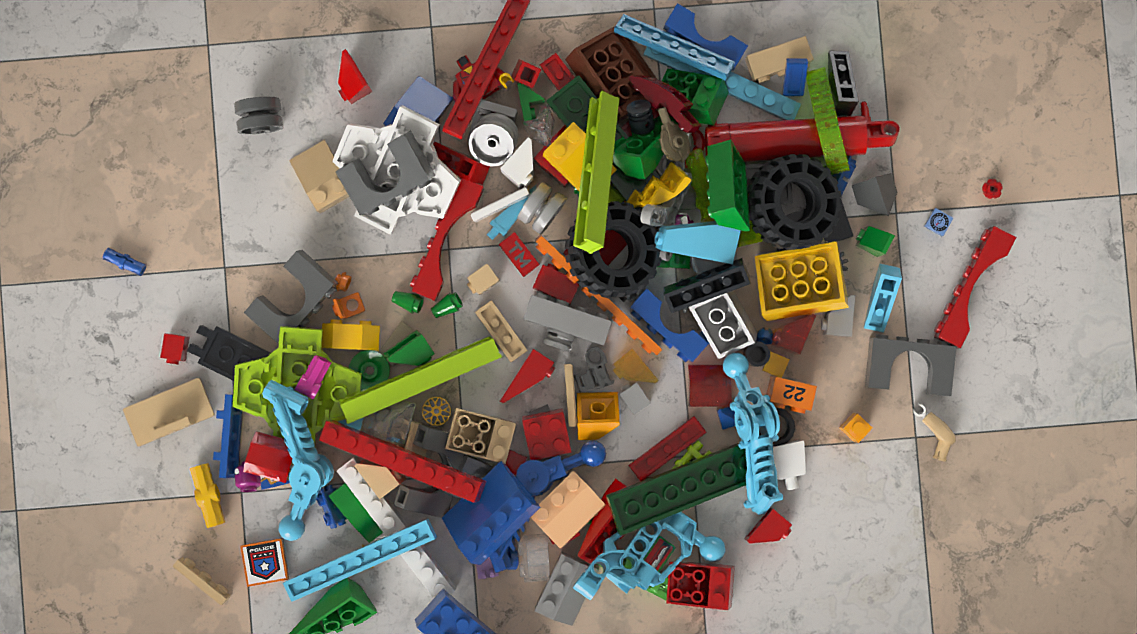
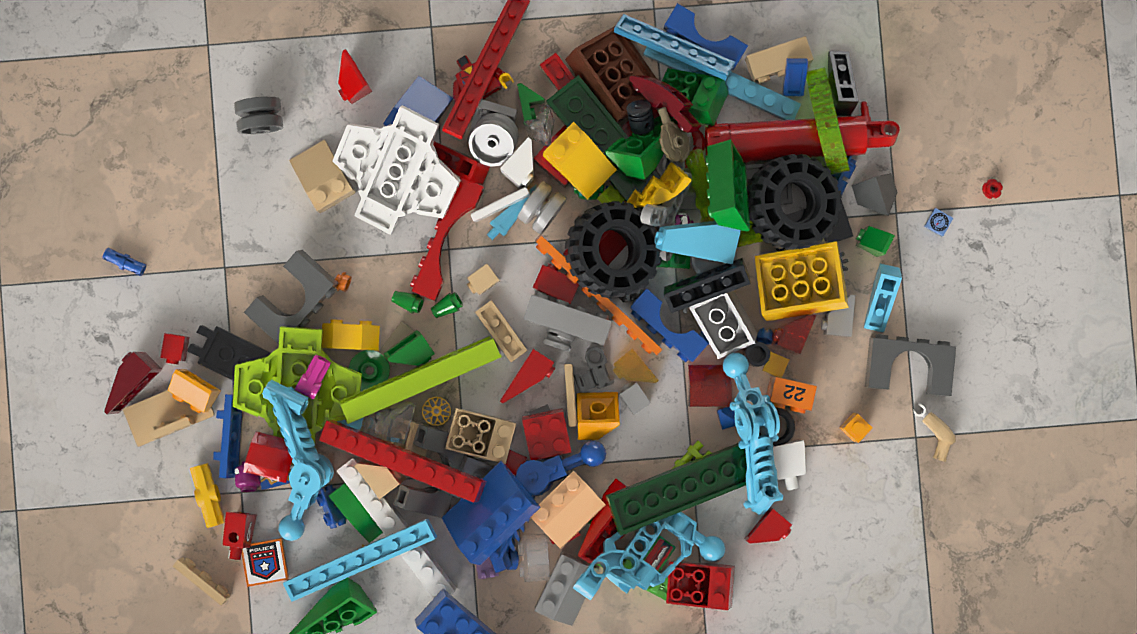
orange bracket [332,292,365,319] -> none
dark grey arch [335,130,435,215] -> none
red tile [498,232,540,277] -> none
red brick [511,59,541,88] -> none
lime tile [573,91,619,254] -> none
red tile [628,416,707,482] -> none
red arch [934,226,1017,349] -> none
none -> dark red slope [104,352,162,415]
none -> light orange slope [168,369,221,413]
none -> red torso [222,512,257,560]

